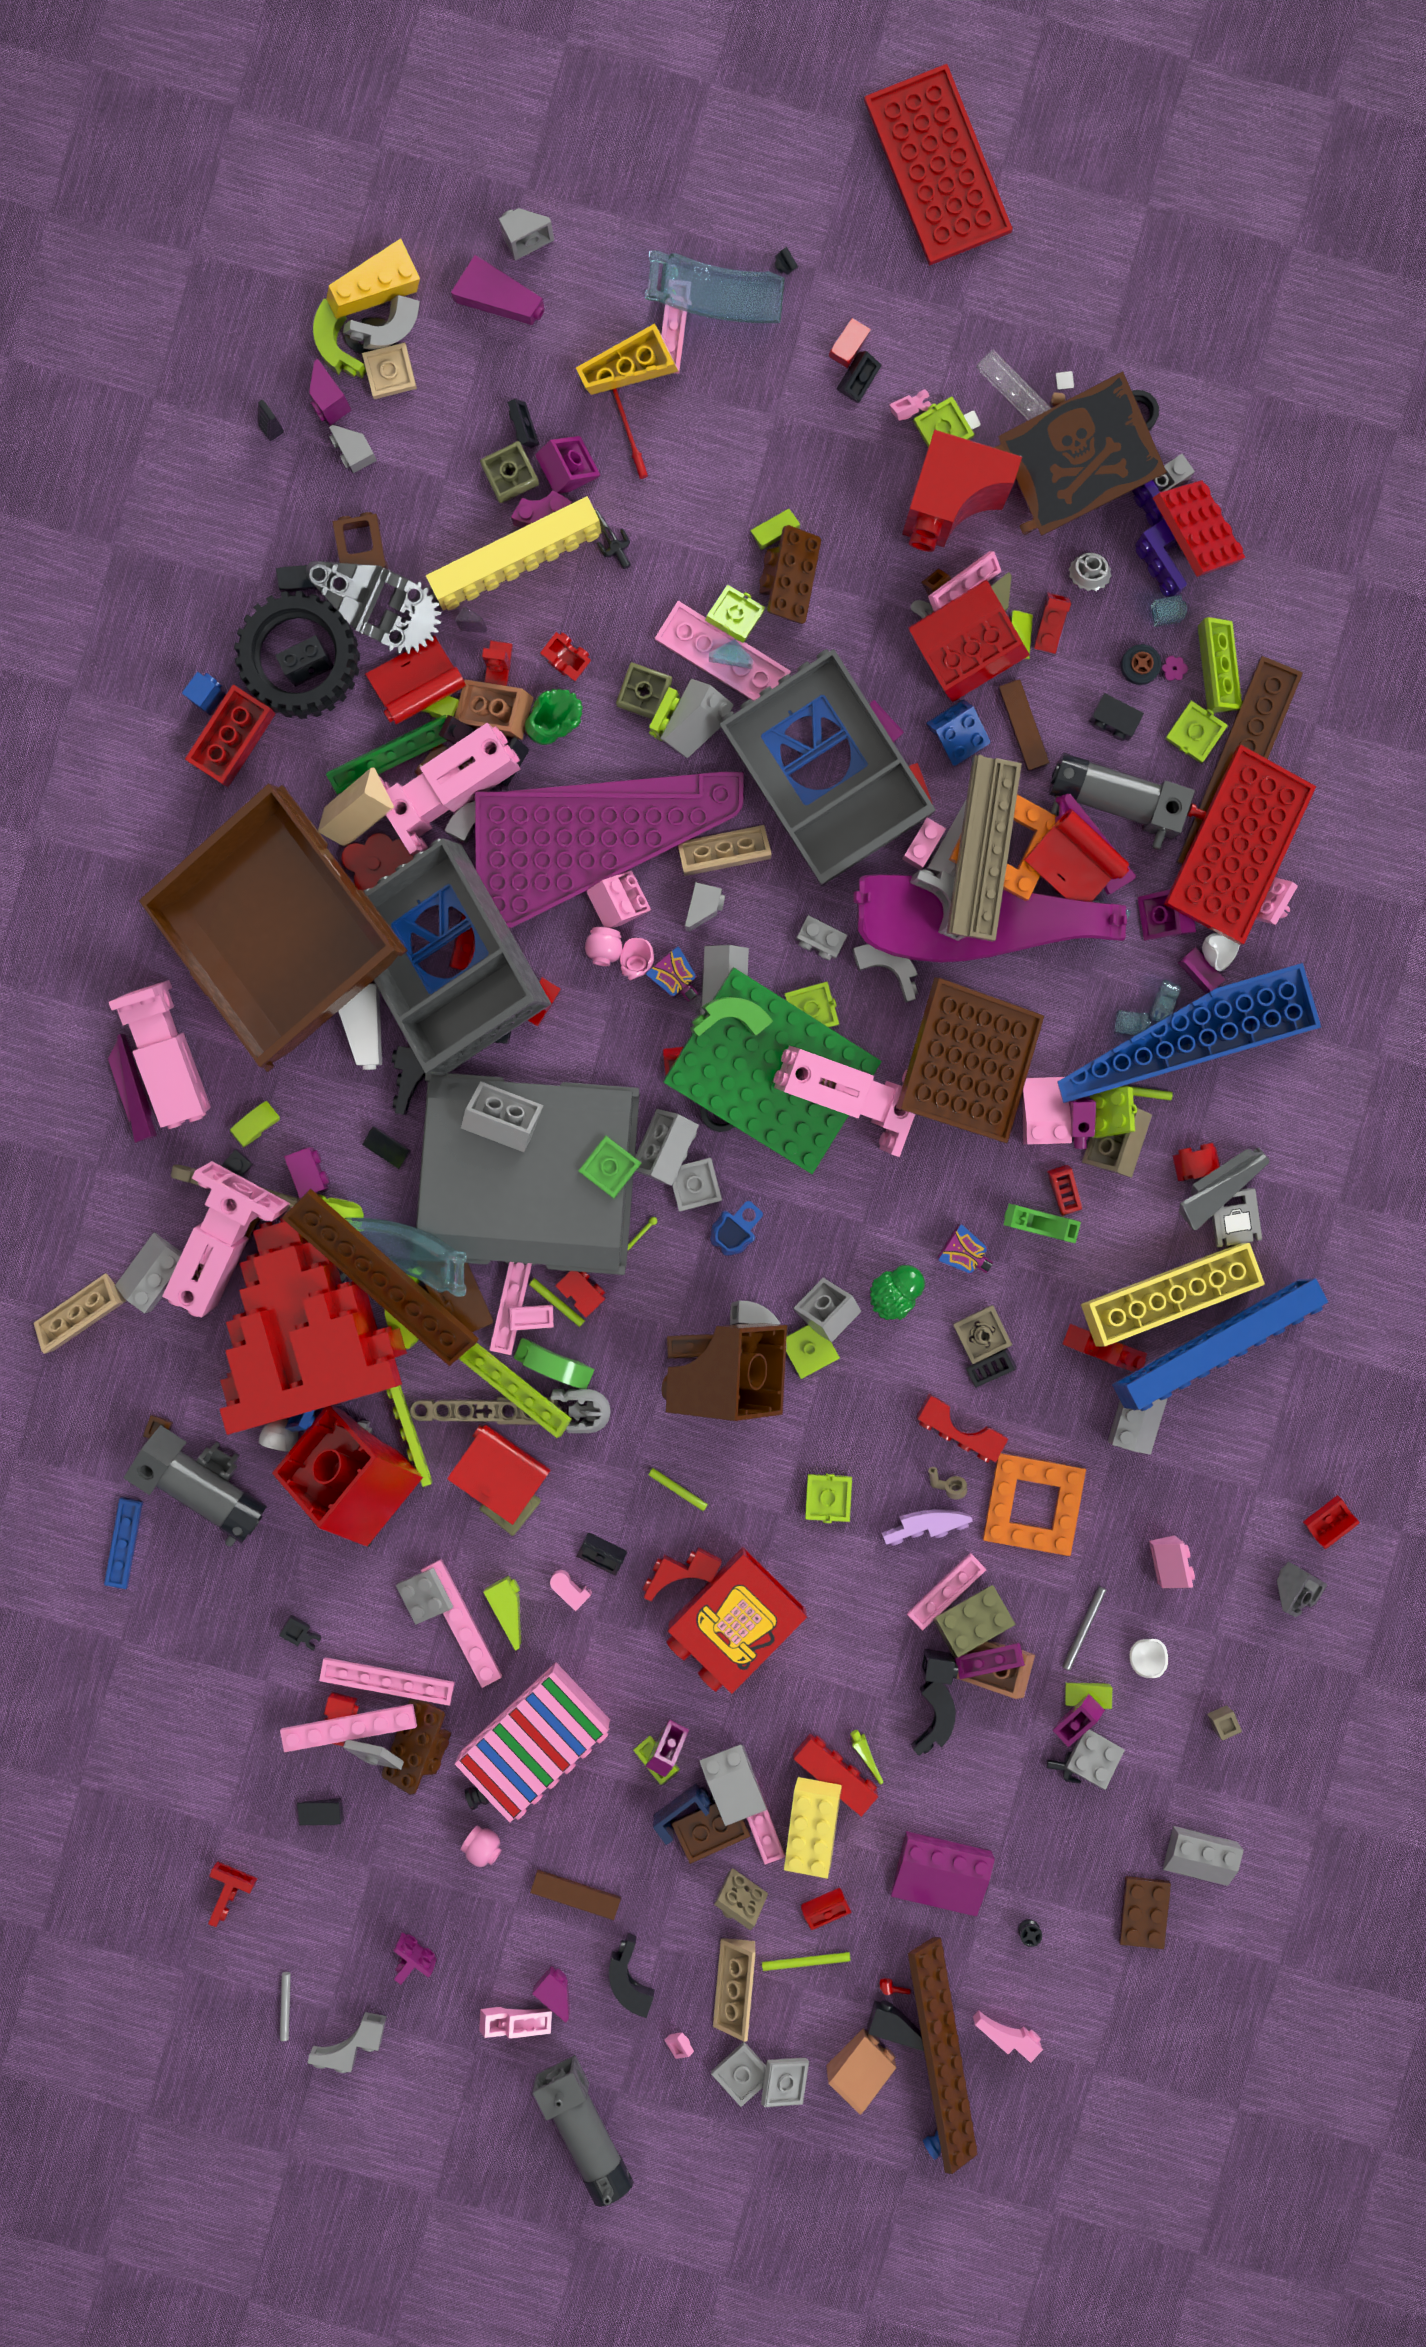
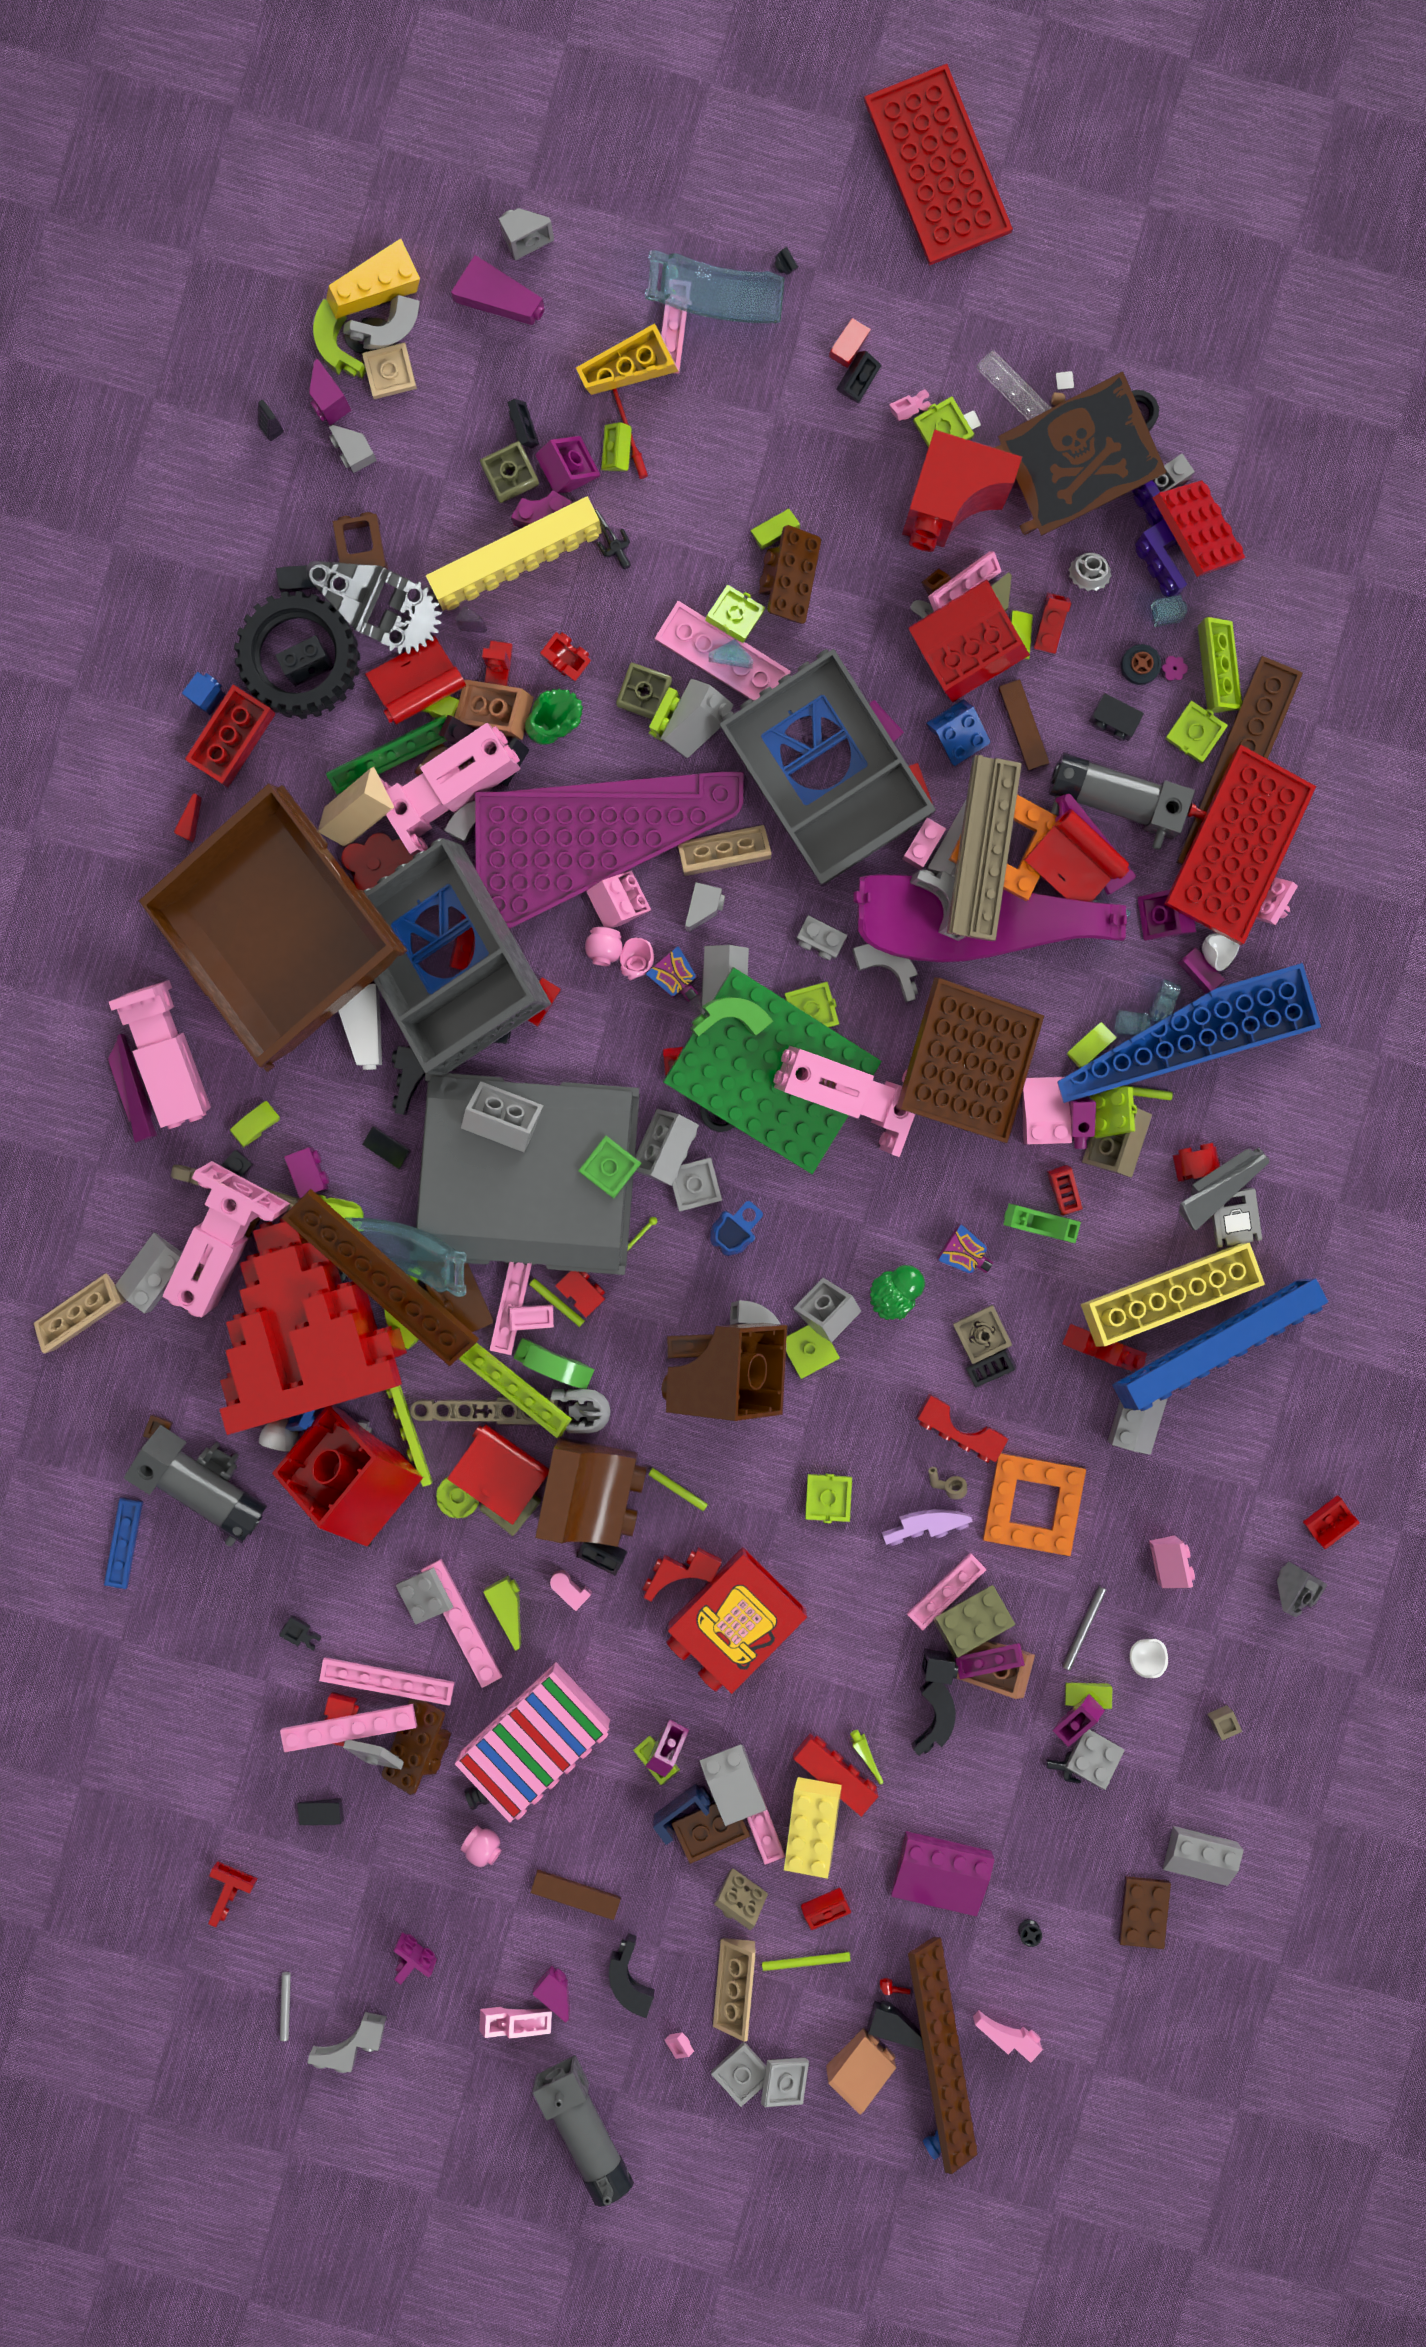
none -> red slope [174,793,202,843]
none -> lime tile [436,1476,480,1518]
none -> reddish brown brick [535,1437,647,1547]
none -> lime slope [601,422,632,471]
none -> lime slope [1067,1022,1116,1068]

